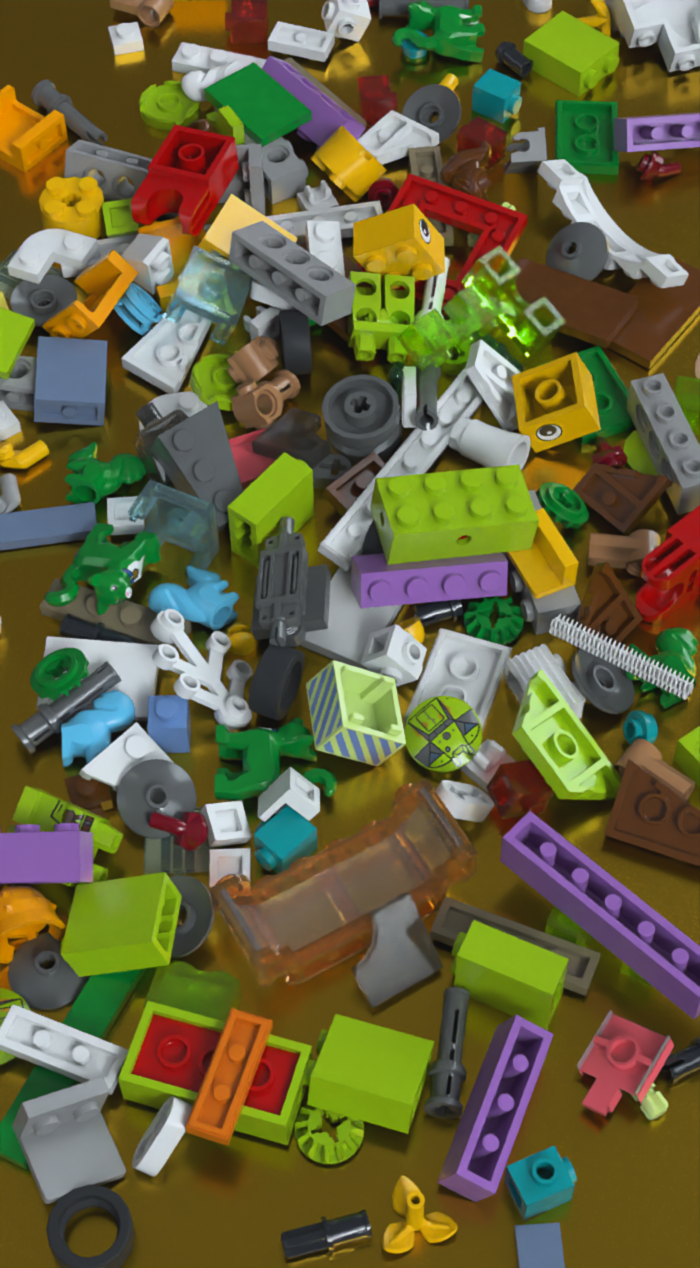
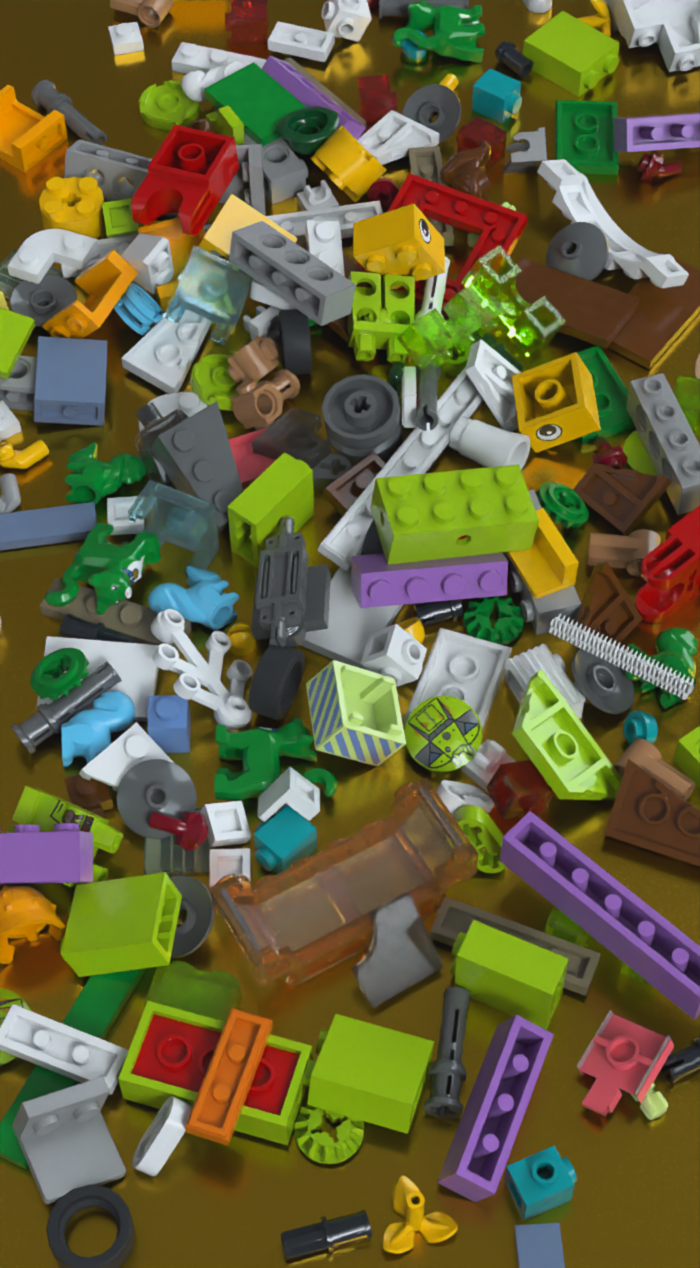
dark grey dish [8,933,91,1011] -> none
none -> dark green hat [276,106,340,155]
none -> lime beam [452,805,507,874]

